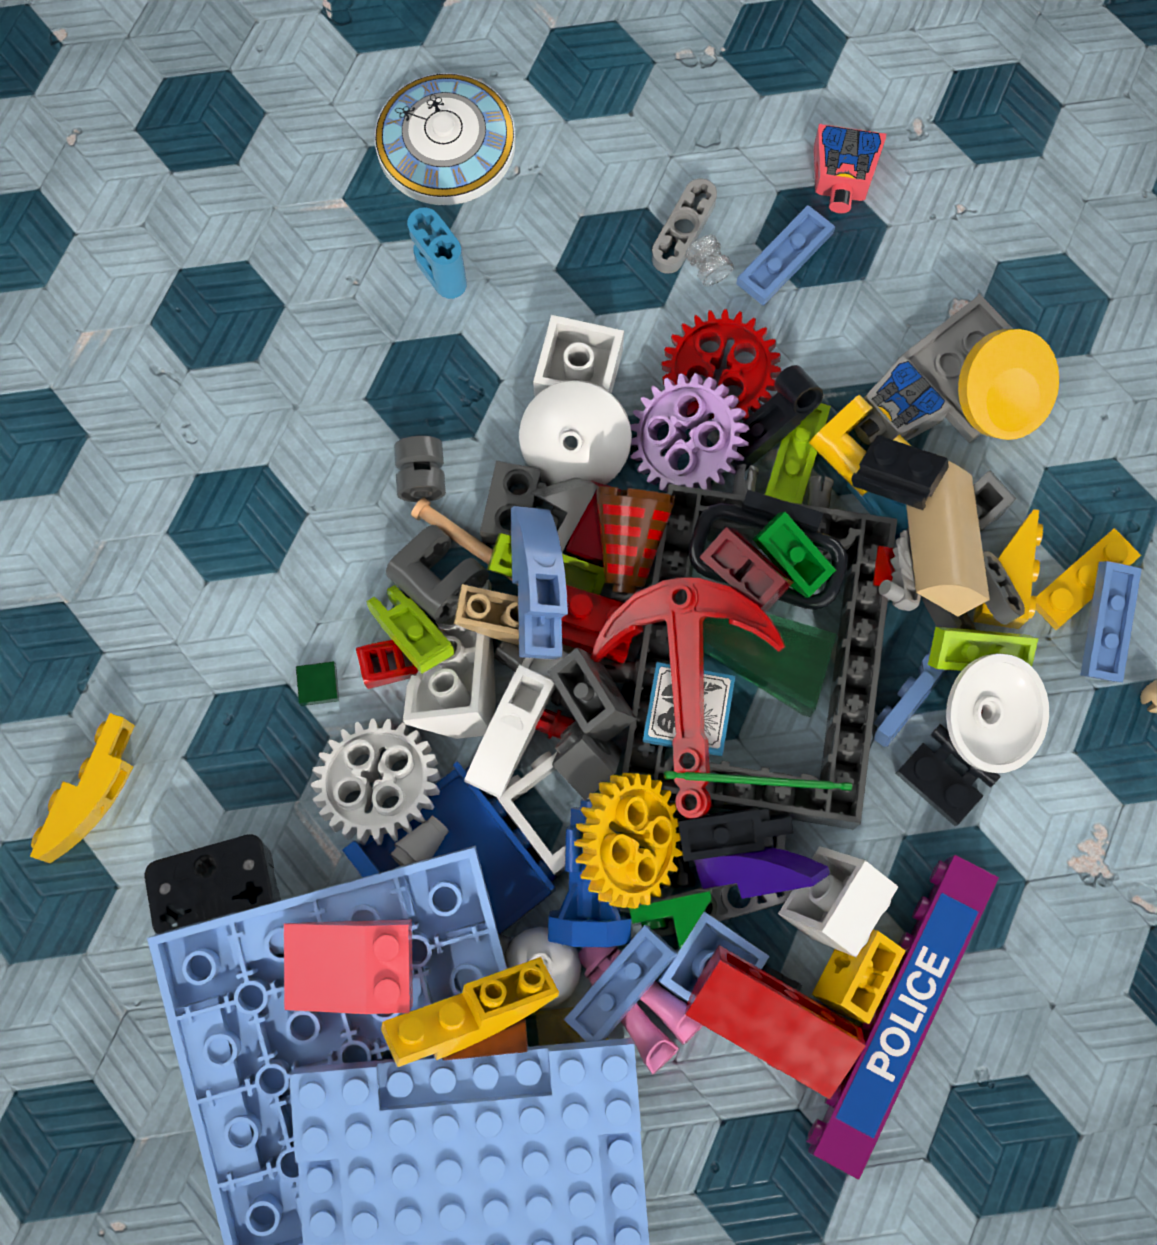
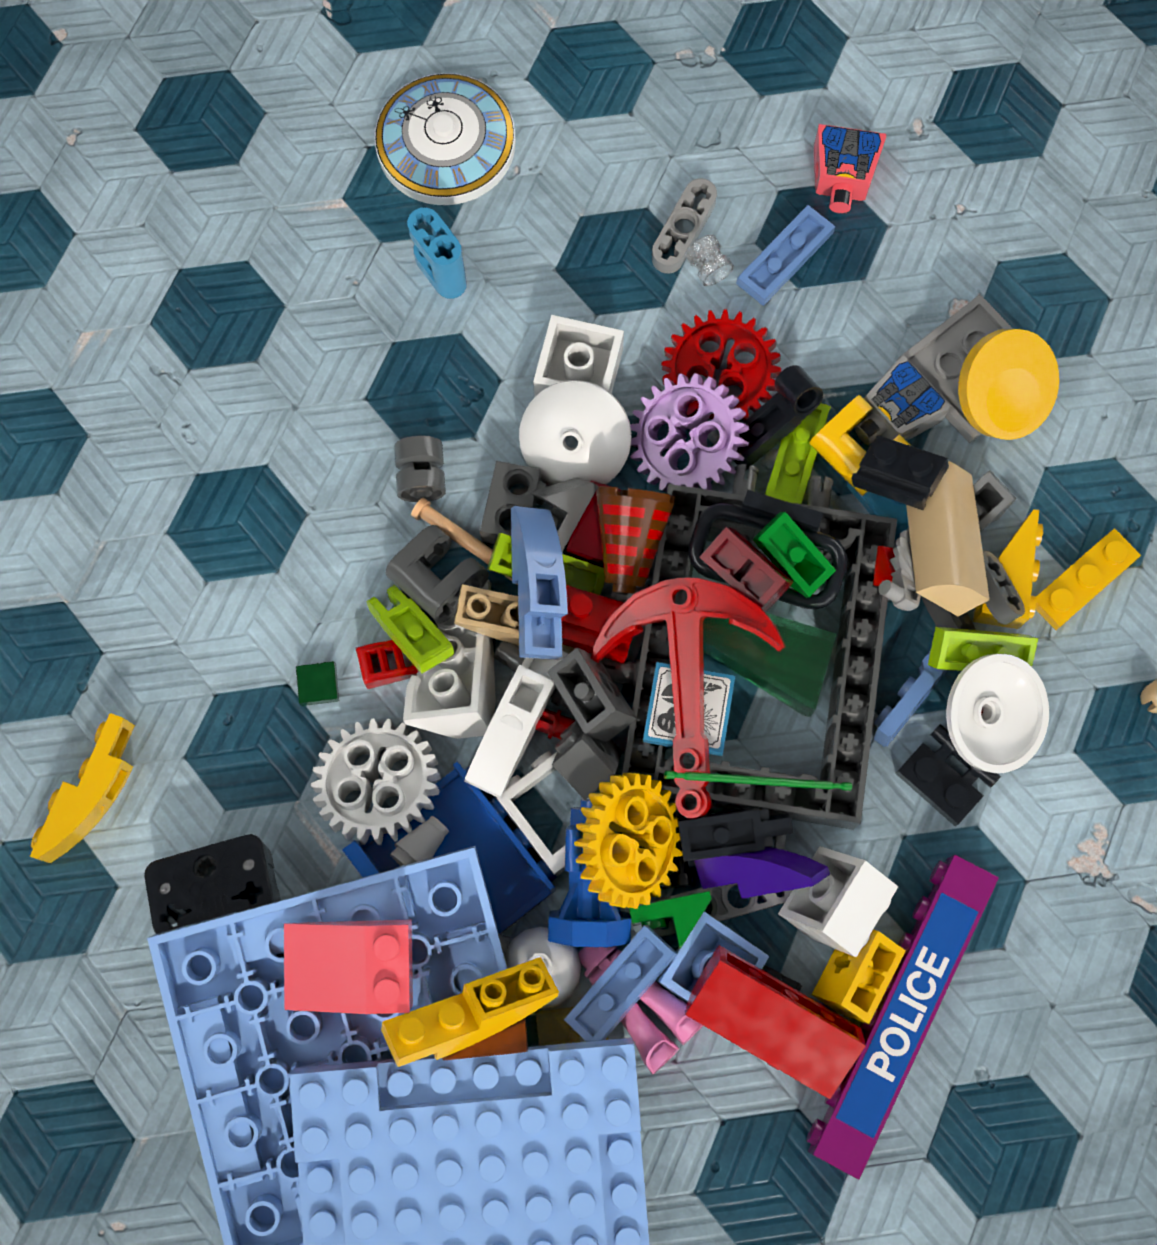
medium blue plate [1080,561,1142,683] -> none

